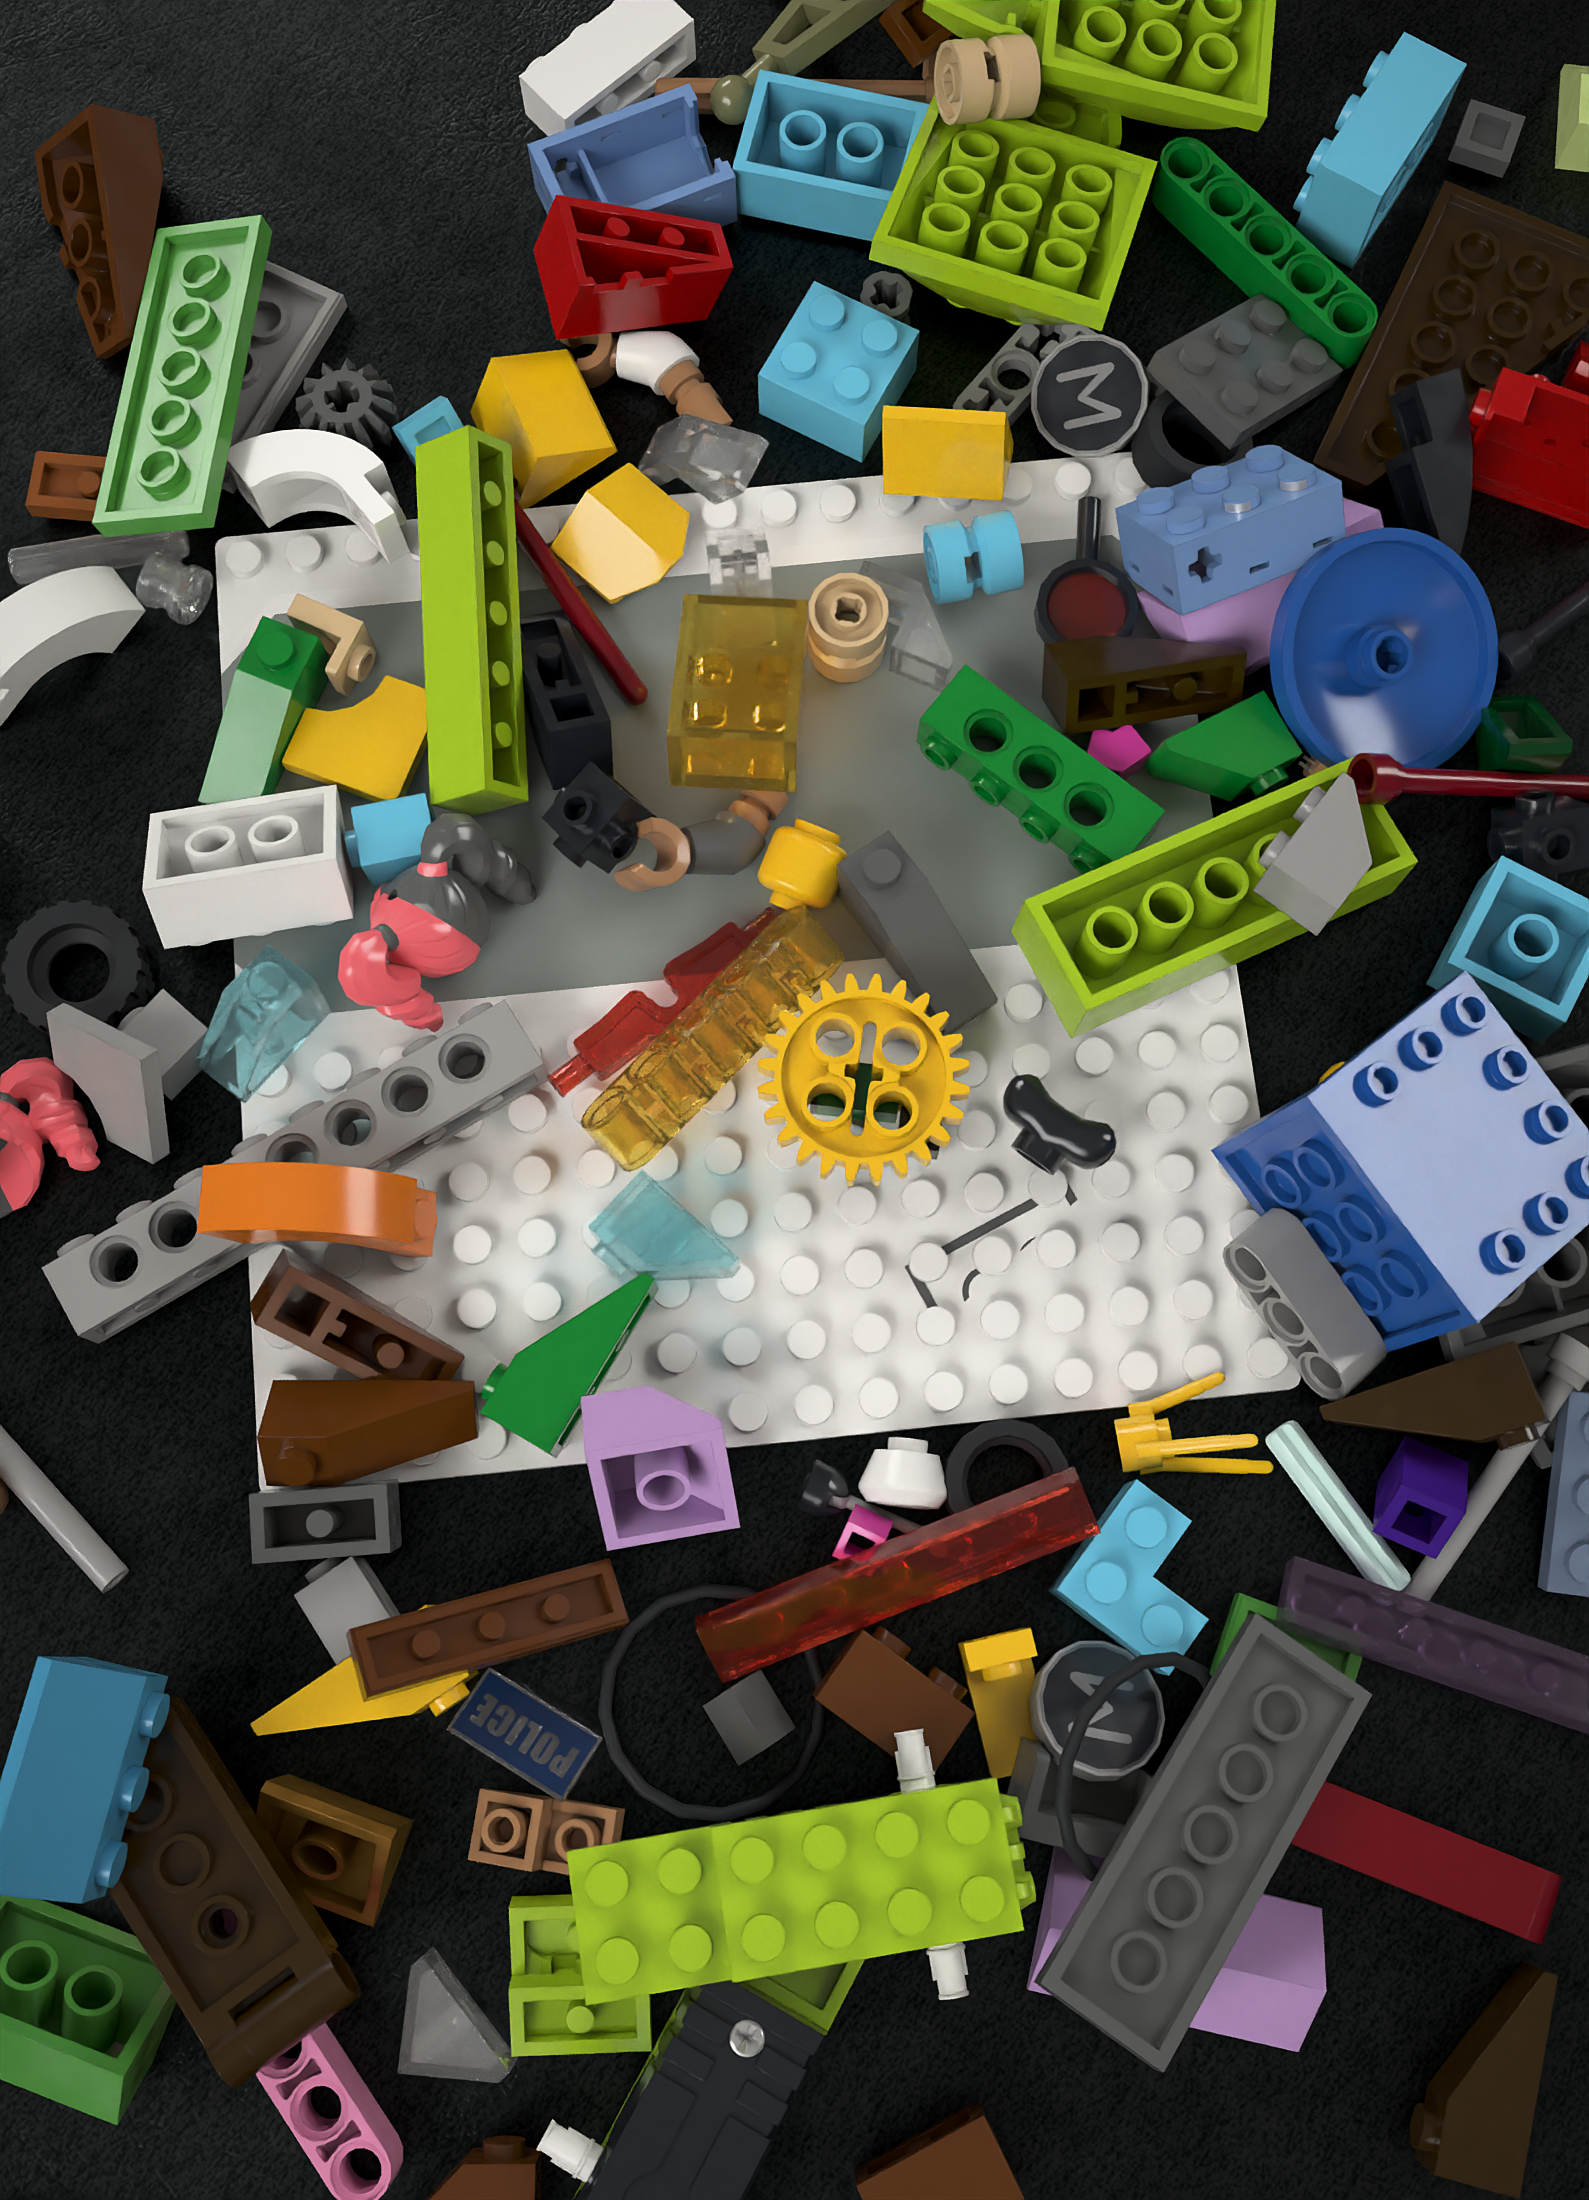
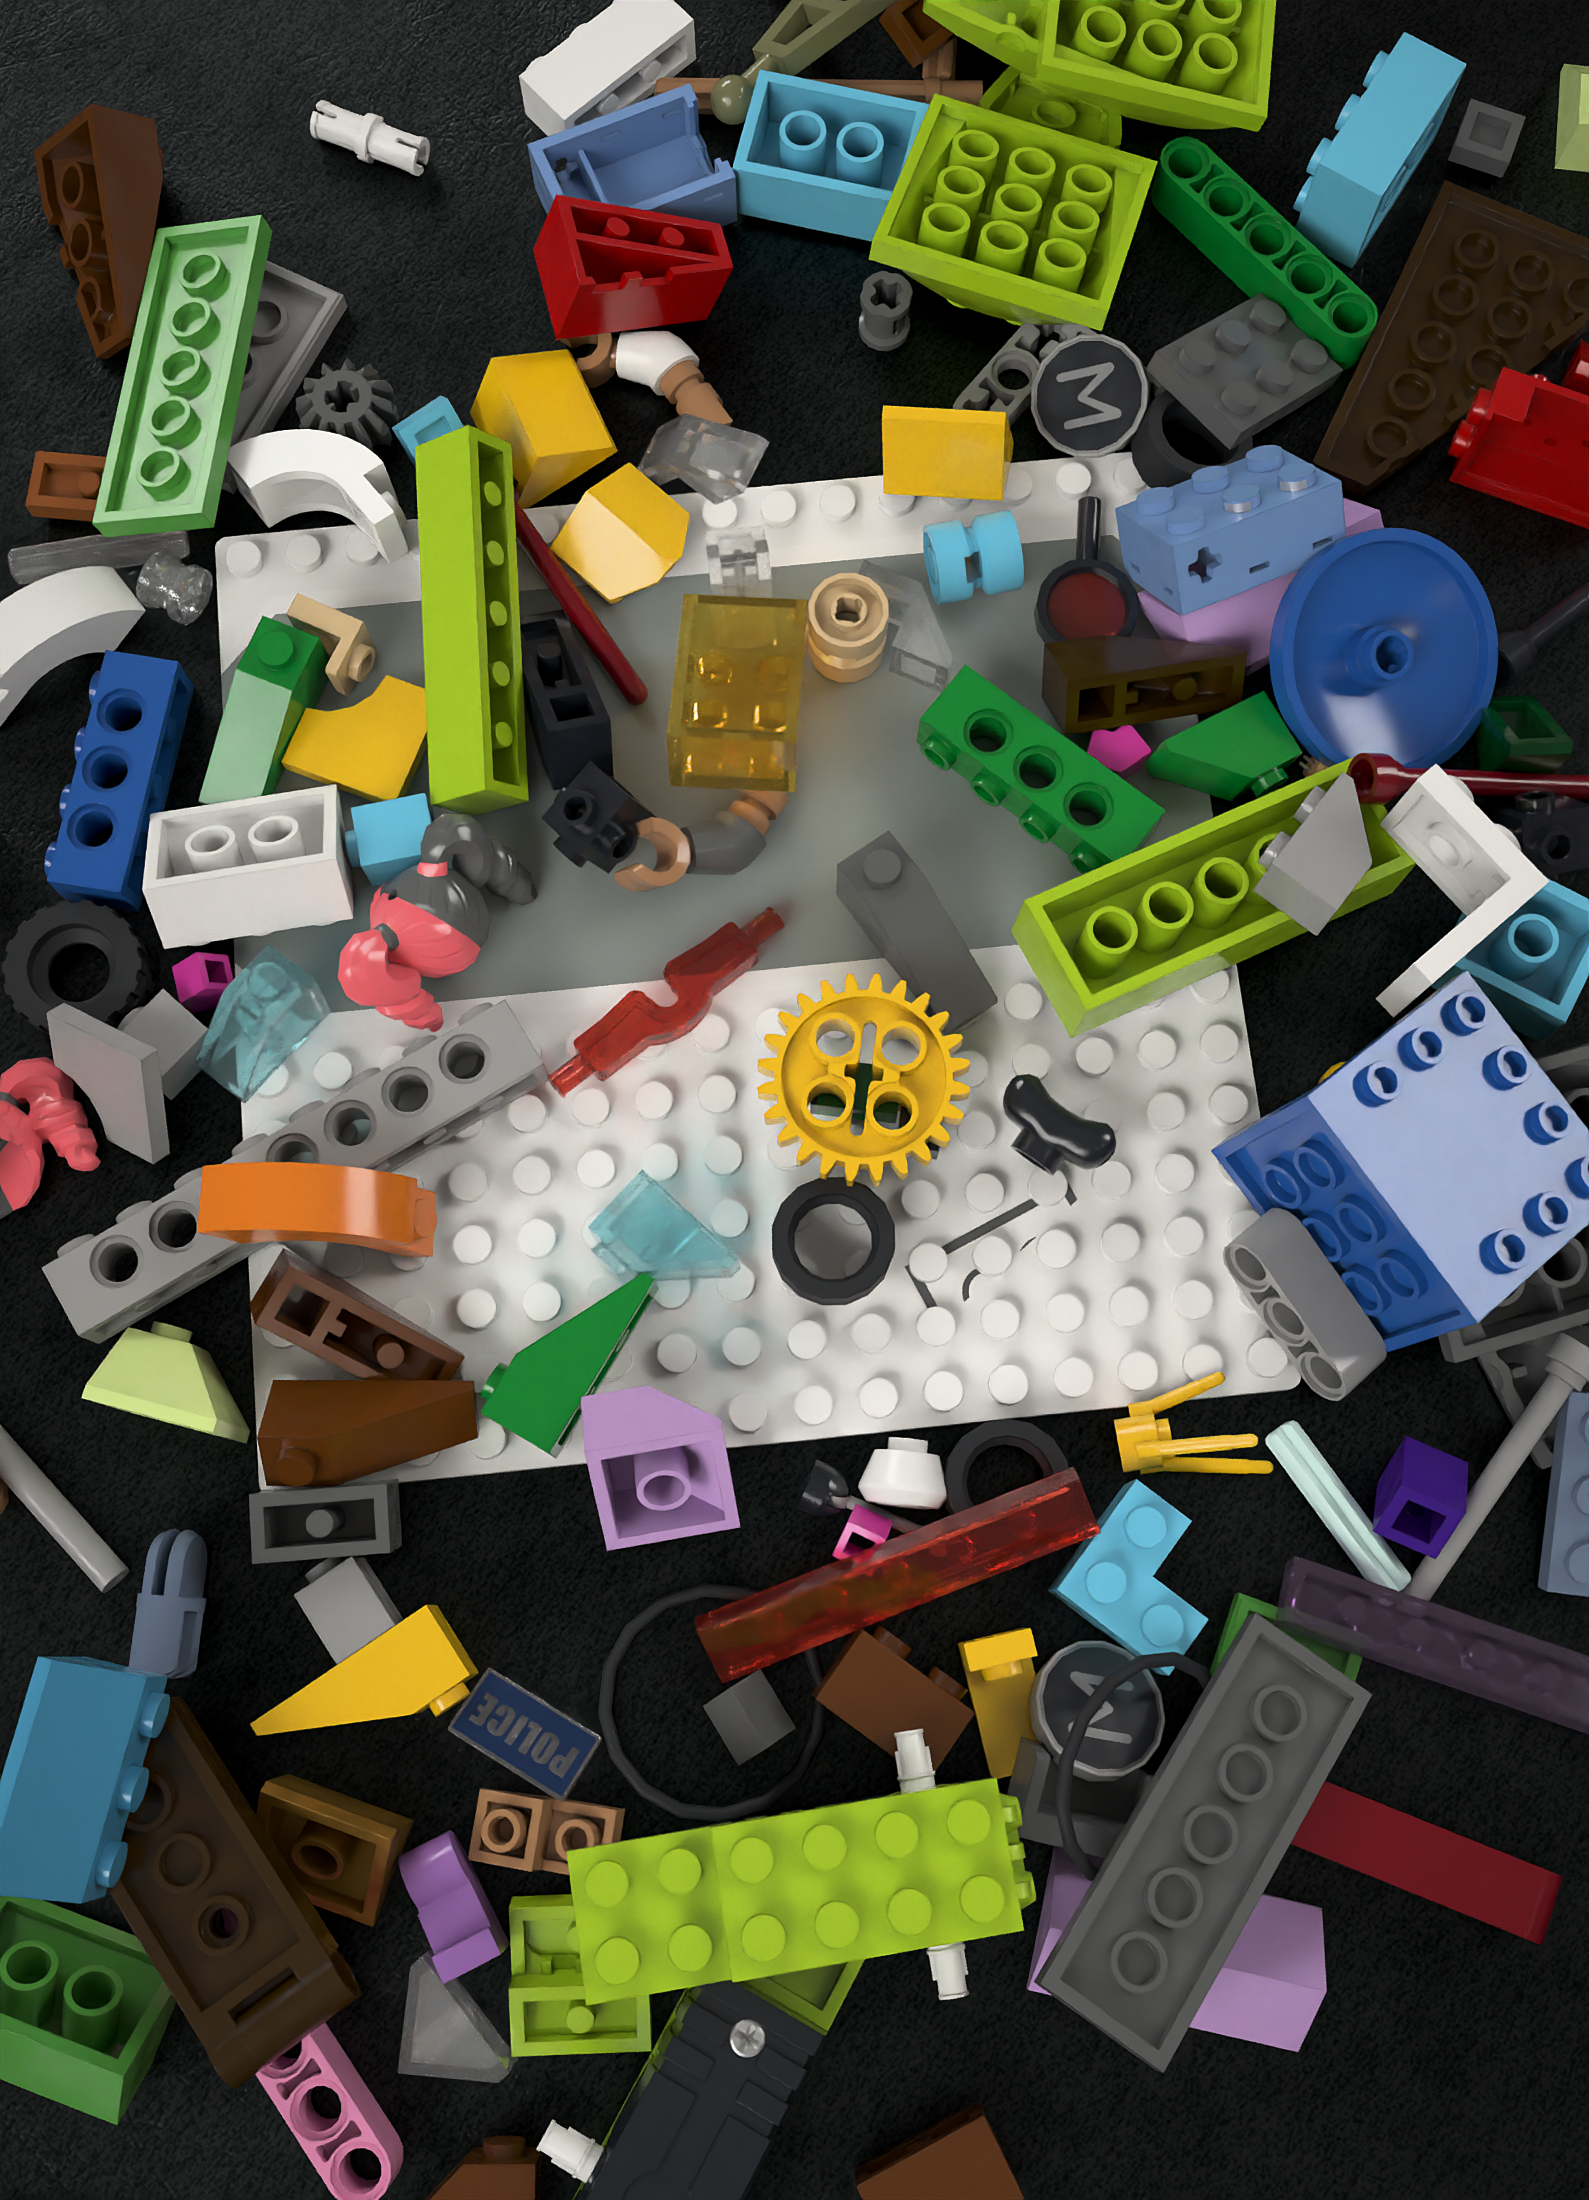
reddish brown tile [346,1558,629,1702] -> none
clear yellow beam [580,905,844,1172] -> none
yellow head [757,818,848,916] -> none
medium azure brick [758,281,920,463] -> none
tan wheel [934,33,1041,125] -> none
dark brown slope [1319,1340,1550,1451] -> none
black slope [1384,368,1473,556] -> none
dark brown slope [1410,1961,1558,2199] -> none
none -> blue brick [44,650,194,913]
none -> yellowish green slope [81,1321,250,1443]
none -> sand blue arm [129,1528,208,1679]
none -> dark pink piece [172,952,236,1014]
none -> white pin [310,100,430,176]
none -> medium lavender leg [398,1830,510,1984]
none -> black tyre [772,1177,895,1305]
none -> white bracket [1376,764,1550,1018]

